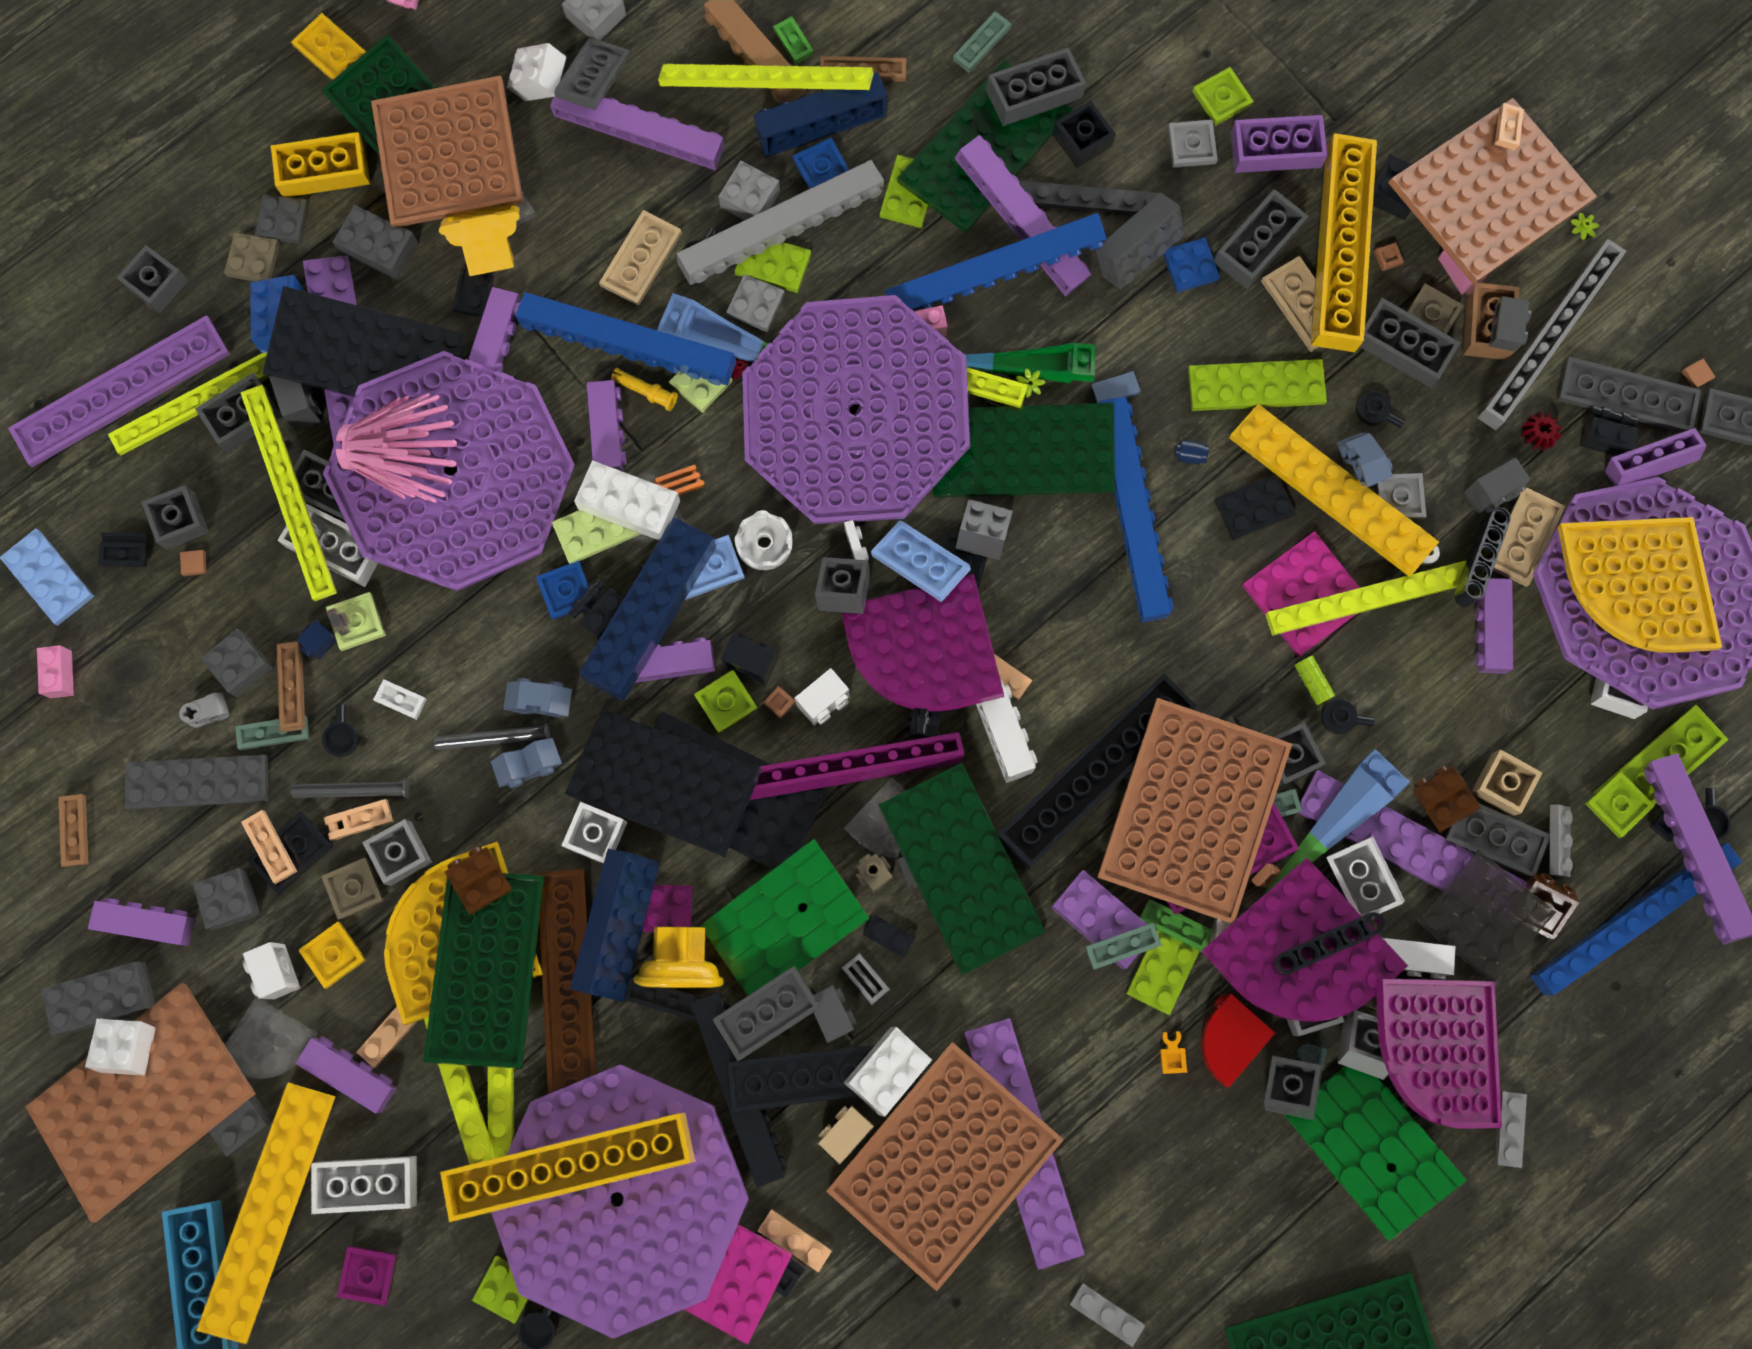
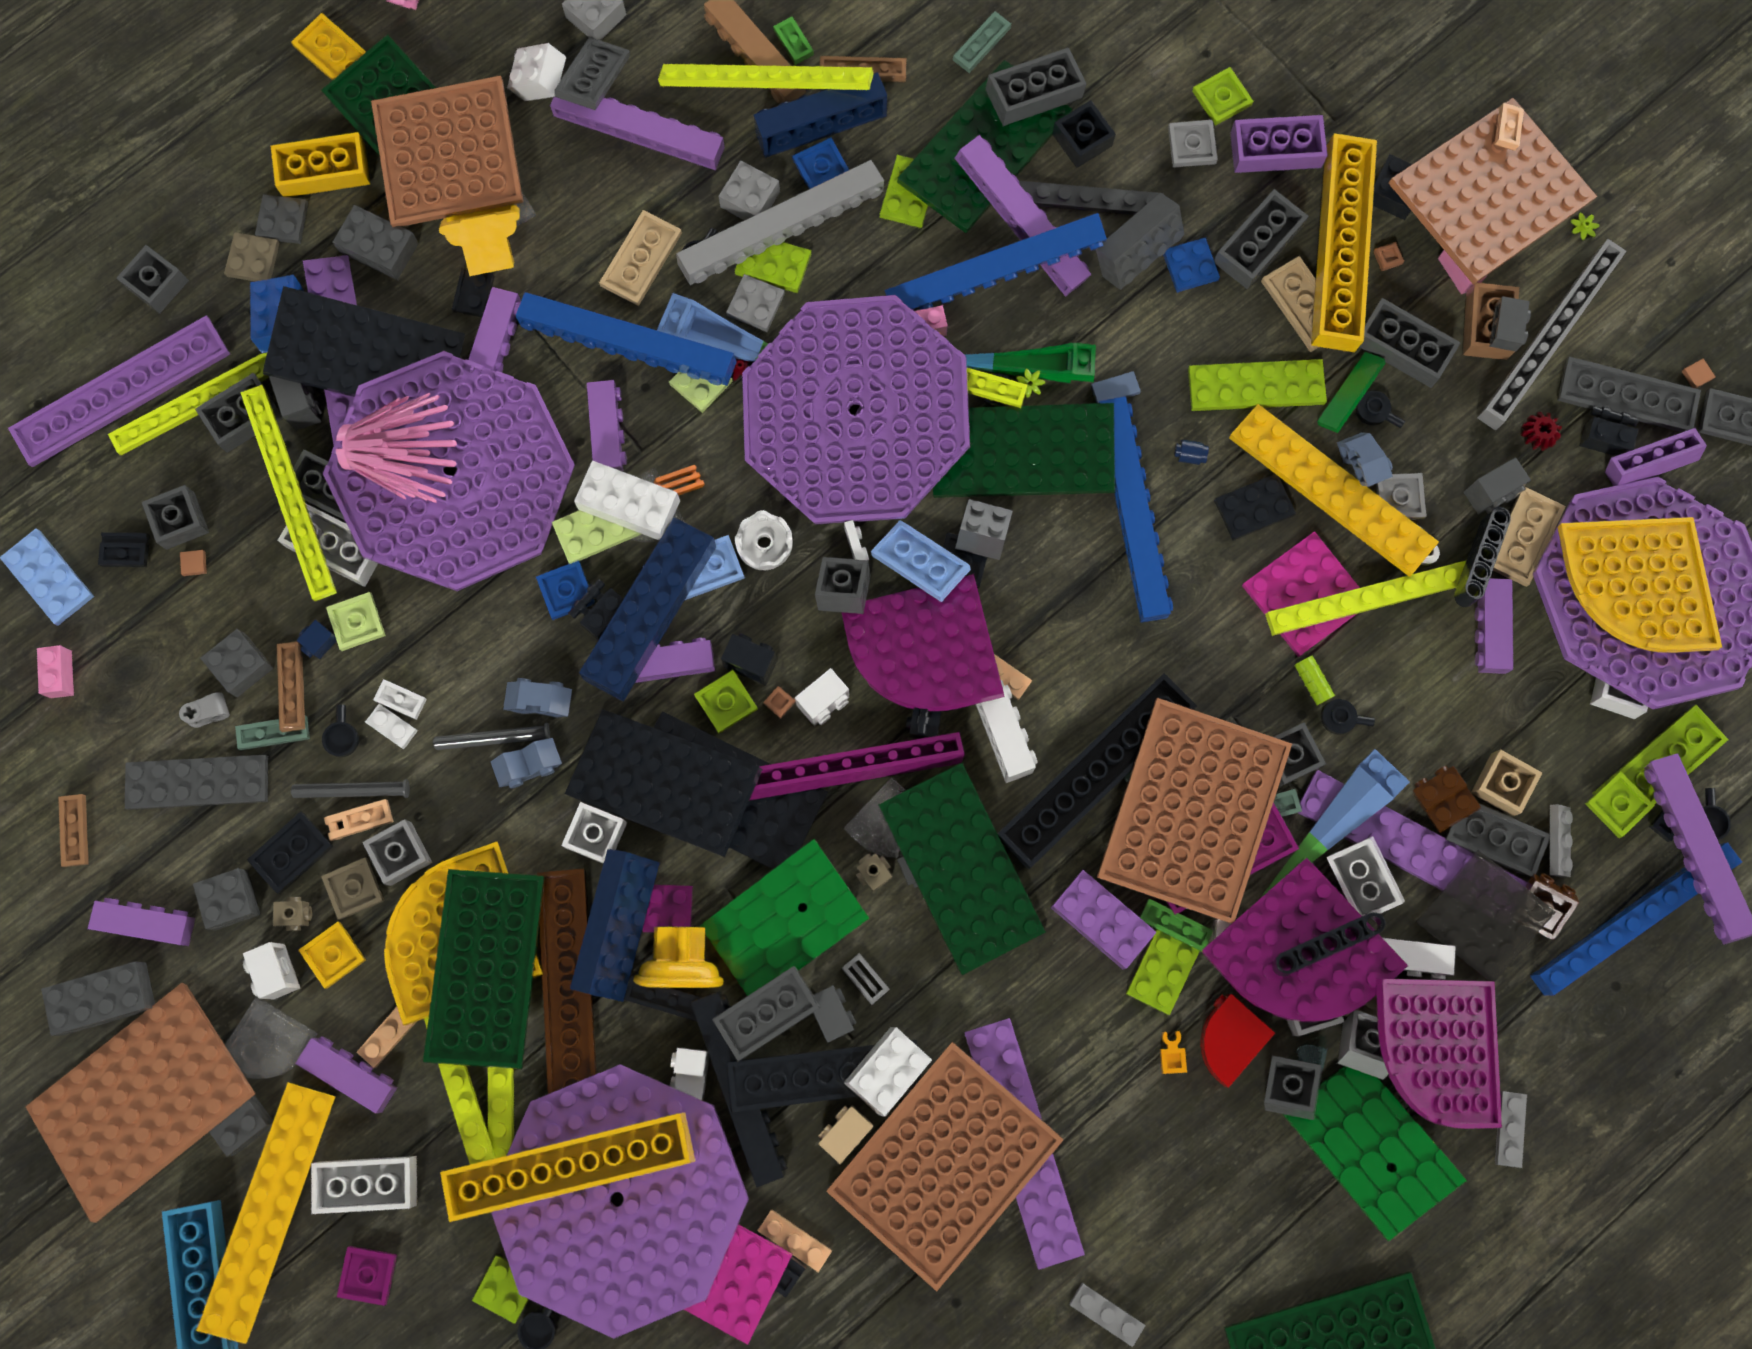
white brick [85,1019,156,1076] -> none
light nougat plate [241,810,297,884] -> none
plate [326,607,351,636] -> none
reddish brown plate [444,846,512,915] -> none
yellow pin [611,368,678,411] -> none
black plate [863,914,916,958] -> none
sand green plate [1085,923,1162,970] -> none
nougat tile [1251,863,1282,888] -> none
dark tan plate [1407,283,1464,335] -> none
none -> dark tan brick [273,897,312,931]
none -> white plate [365,704,418,749]
none -> white brick [670,1048,710,1100]
none -> green tile [1317,352,1386,433]

